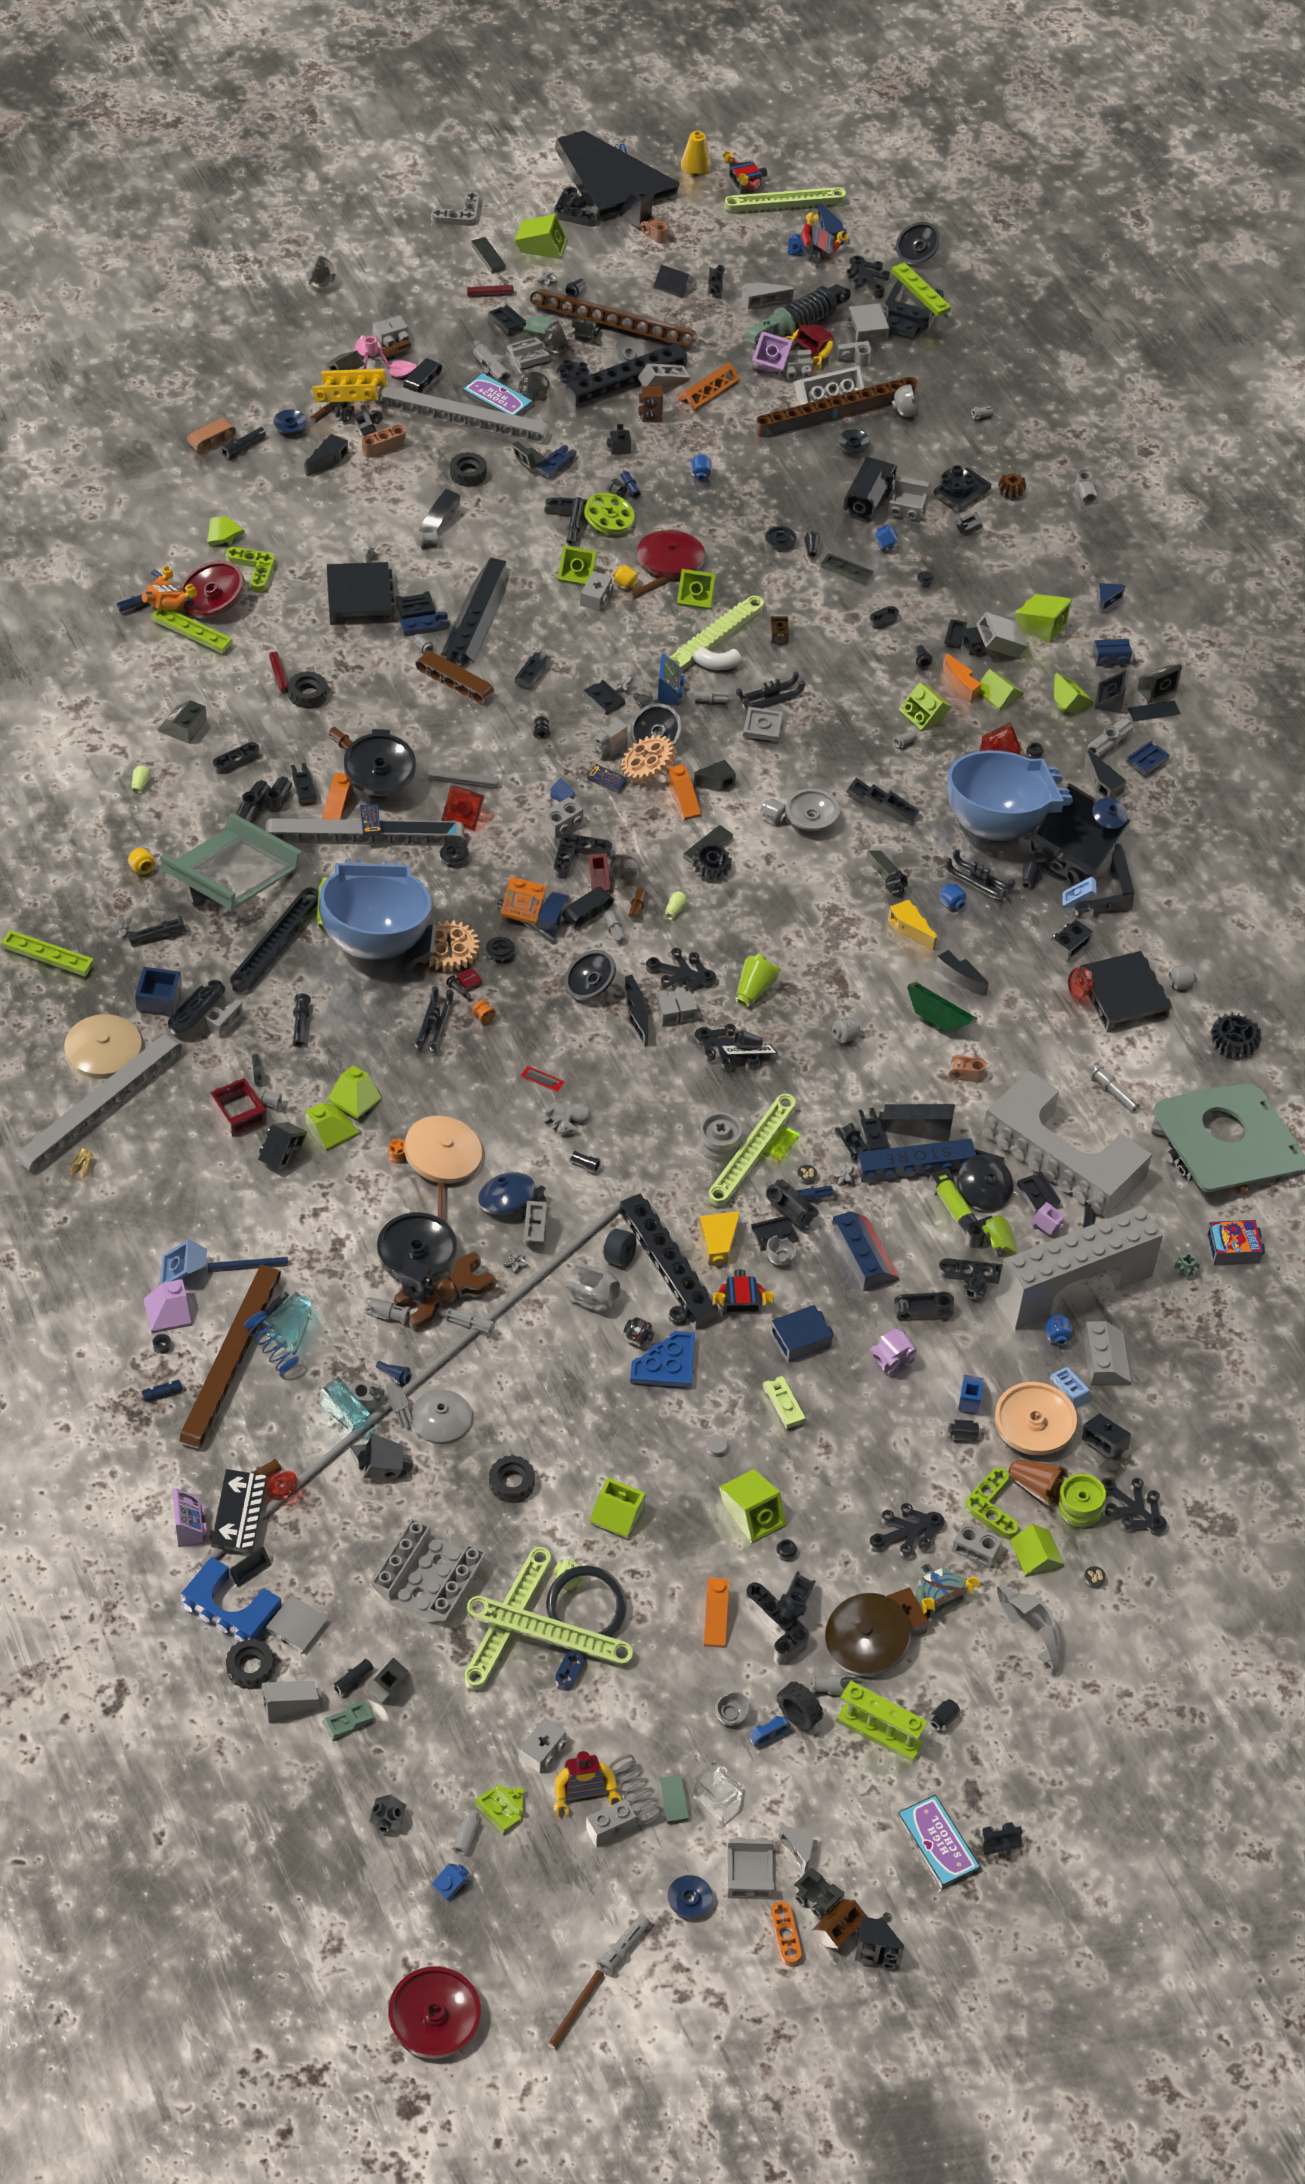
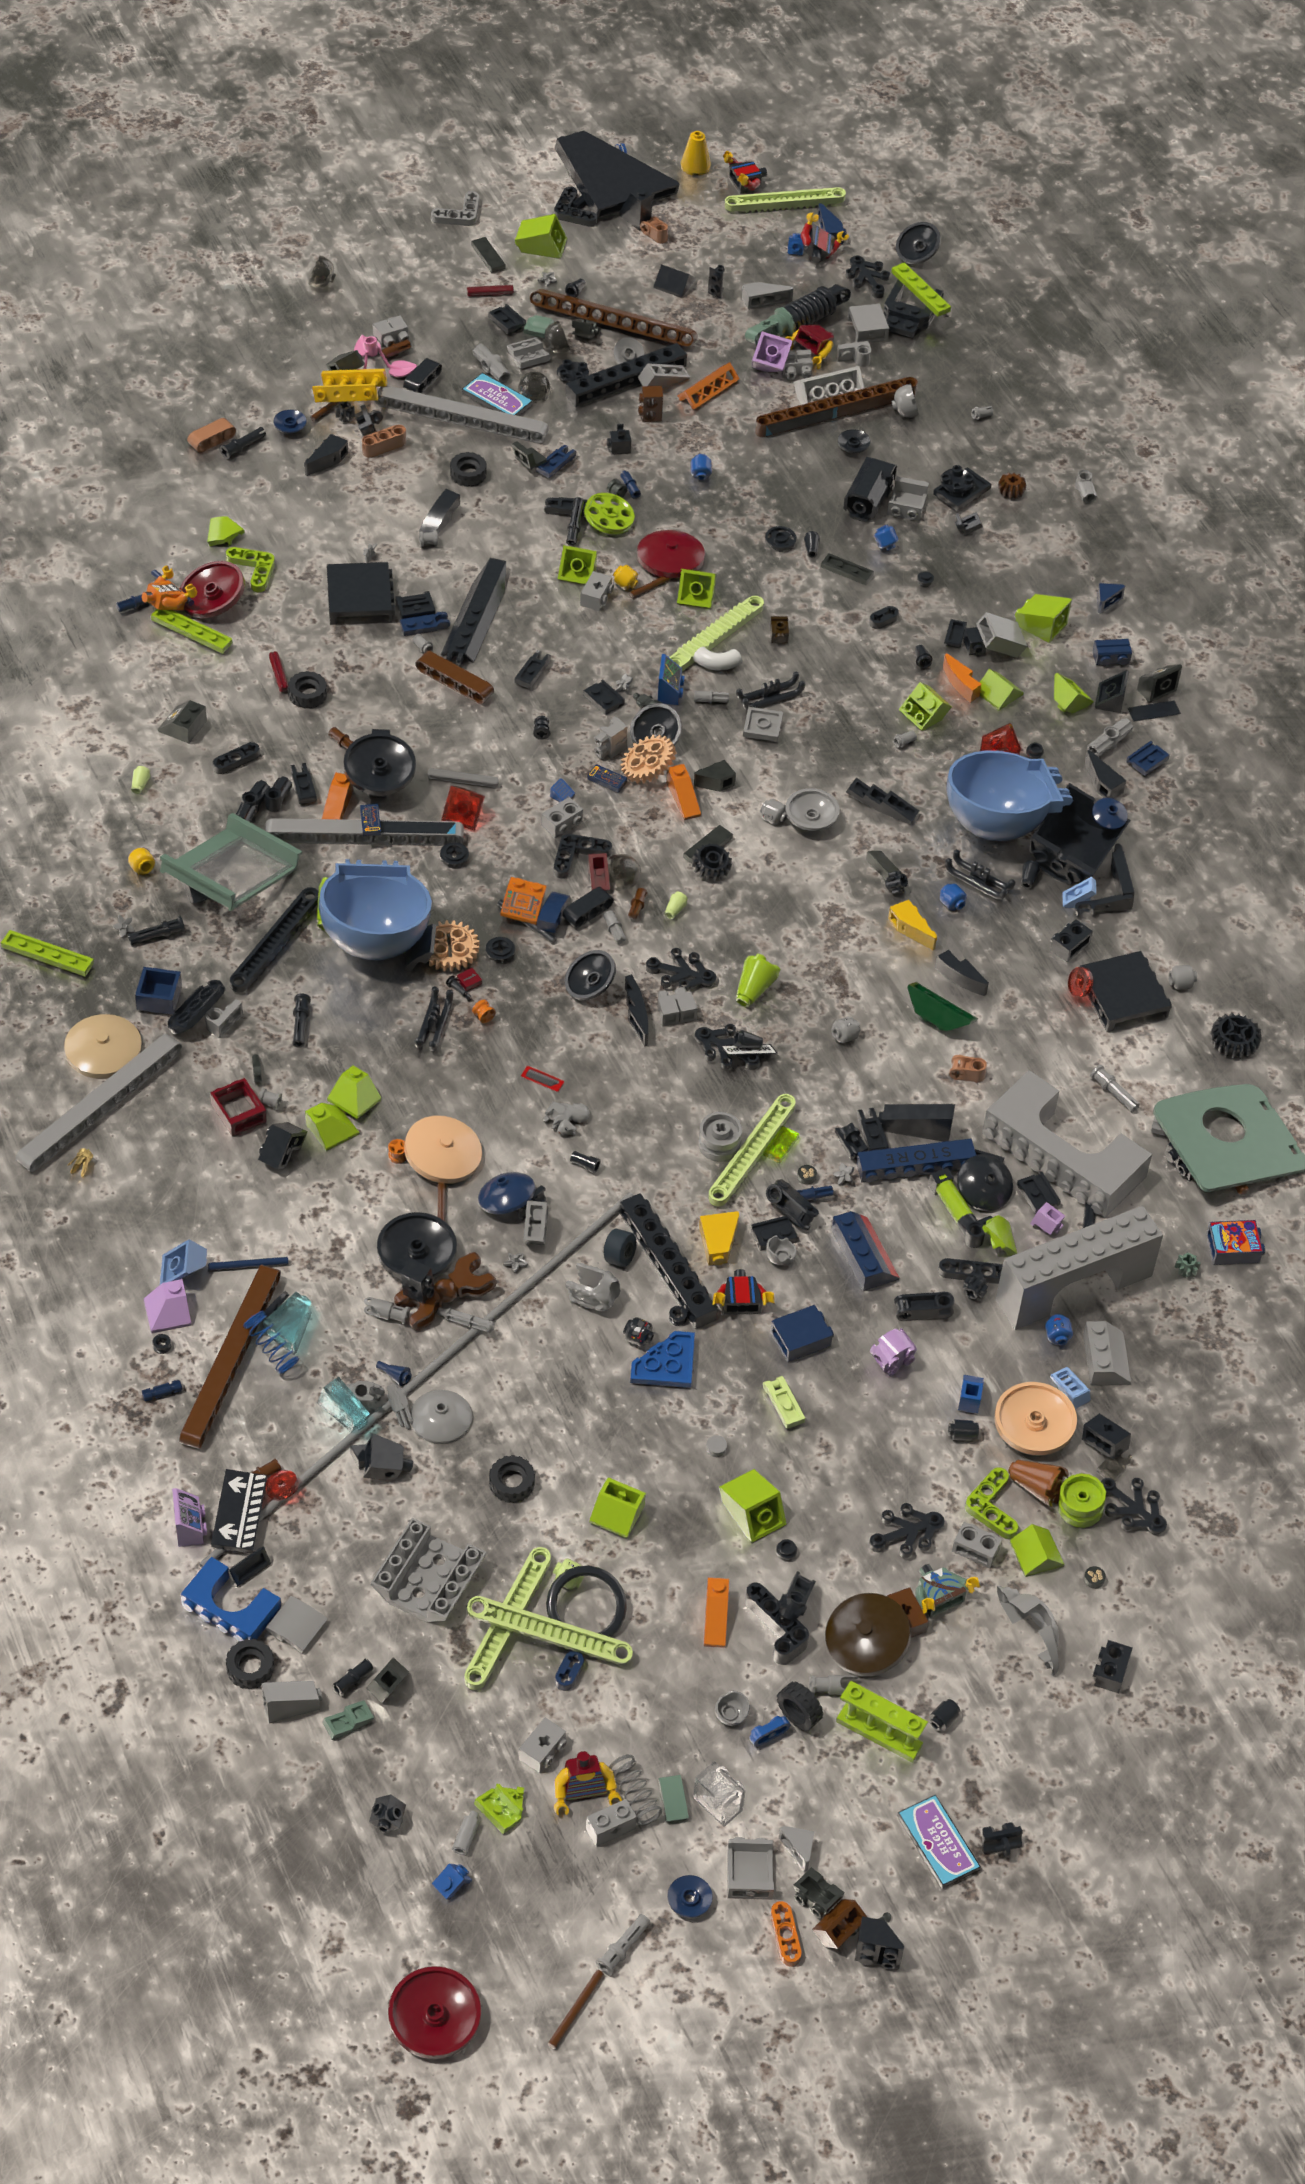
none -> black brick [1092,1640,1133,1694]

